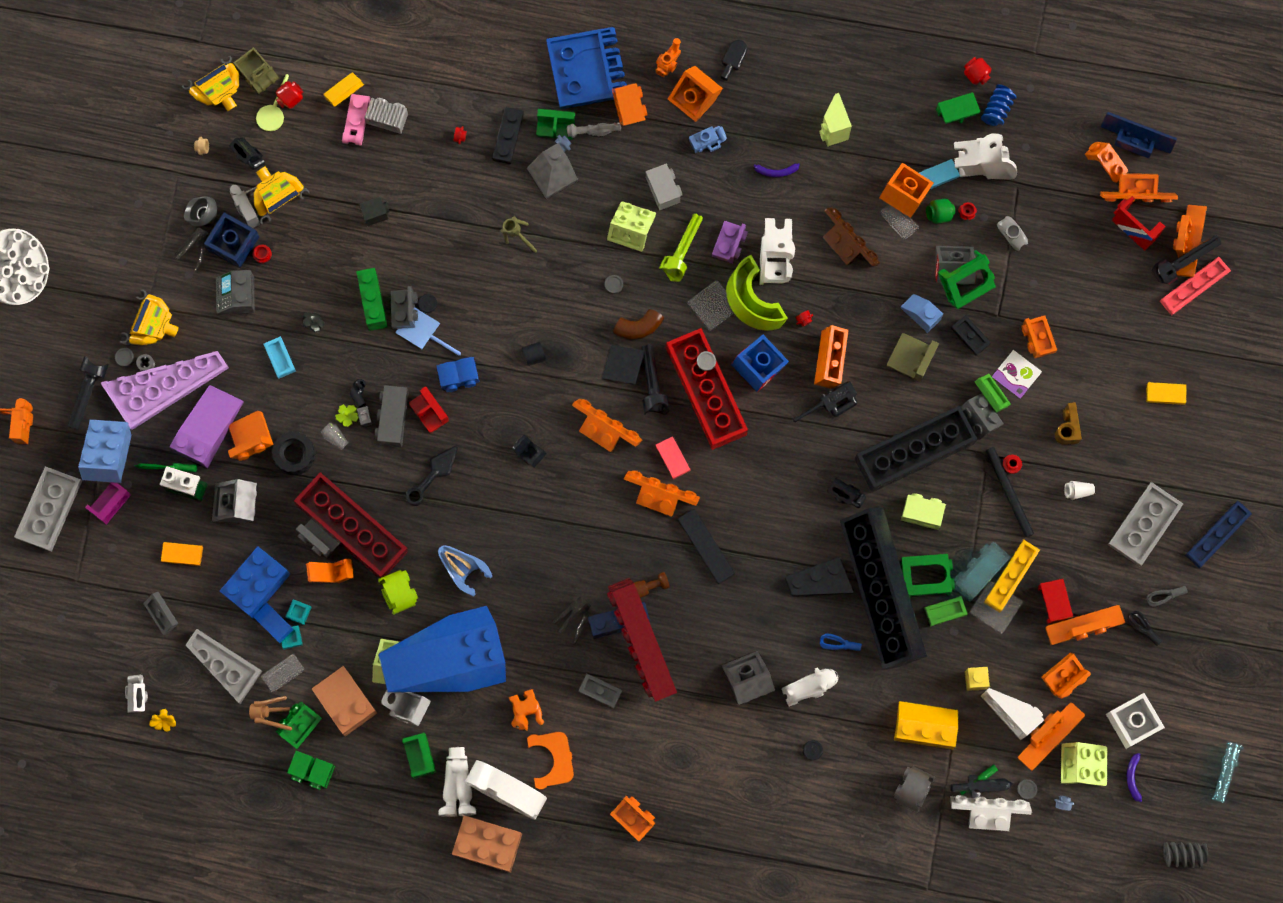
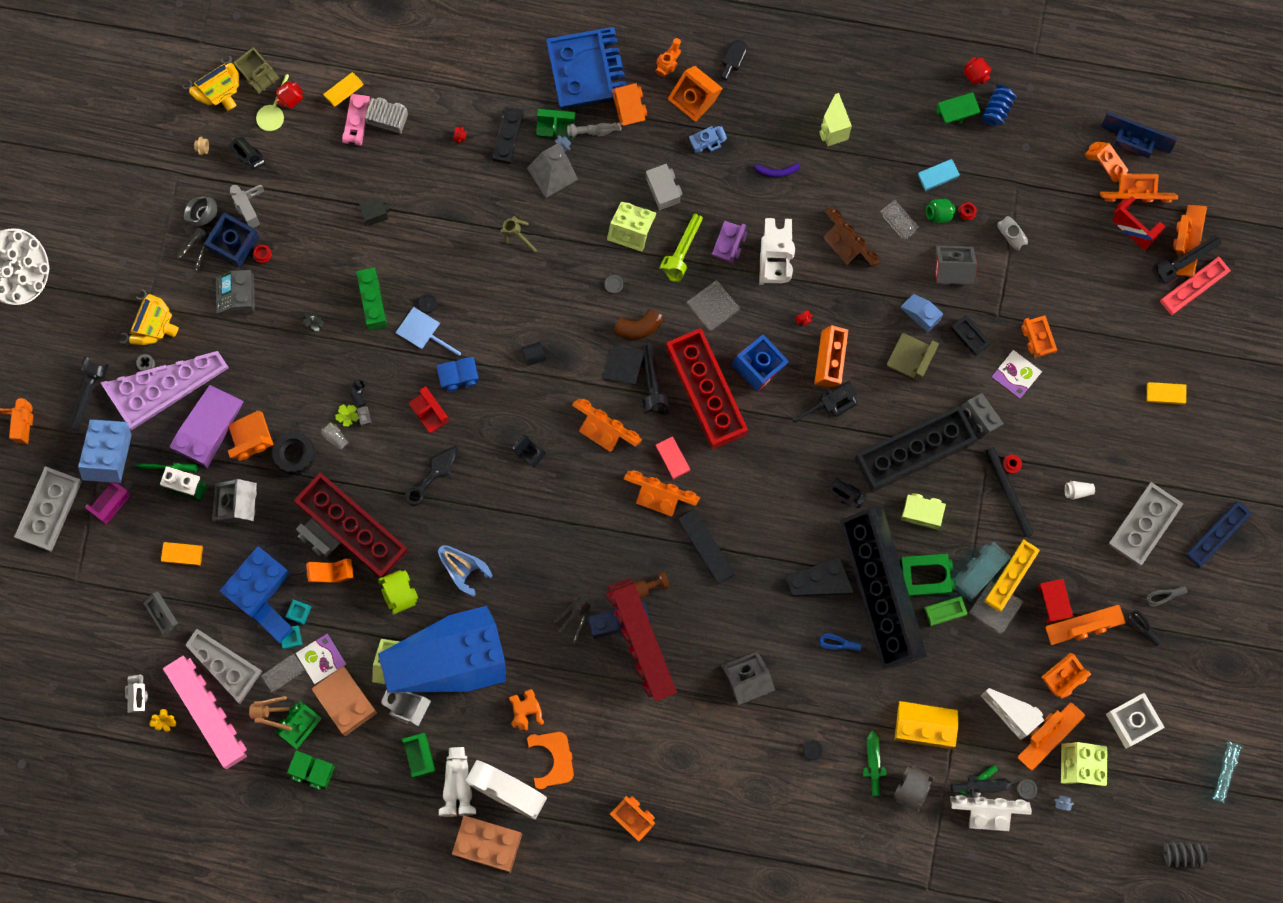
dark grey piece [115,348,134,367] -> none
yellow torso [254,166,310,224] -> none
medium azure tile [263,336,296,379] -> none
dark grey brick [375,385,409,447] -> none
dark grey bracket [391,286,418,329] -> none
dark grey plate [578,674,622,709] -> none
light grey piece [697,351,716,371] -> none
lime brick [726,255,788,330] -> none
white animal [782,668,838,706] -> none
orange brick [879,163,934,218] -> none
green panel [938,250,996,309] -> none
white piece [954,133,1017,180] -> none
light yellow brick [965,667,990,691] -> none
bright green tile [975,374,1011,413] -> none
pearl gold plate [1055,402,1082,445] -> none
dark purple piece [1127,753,1142,802] -> none
none -> bright pink brick [163,656,247,769]
none -> sticker [296,634,346,684]
none -> green sword [863,730,887,796]

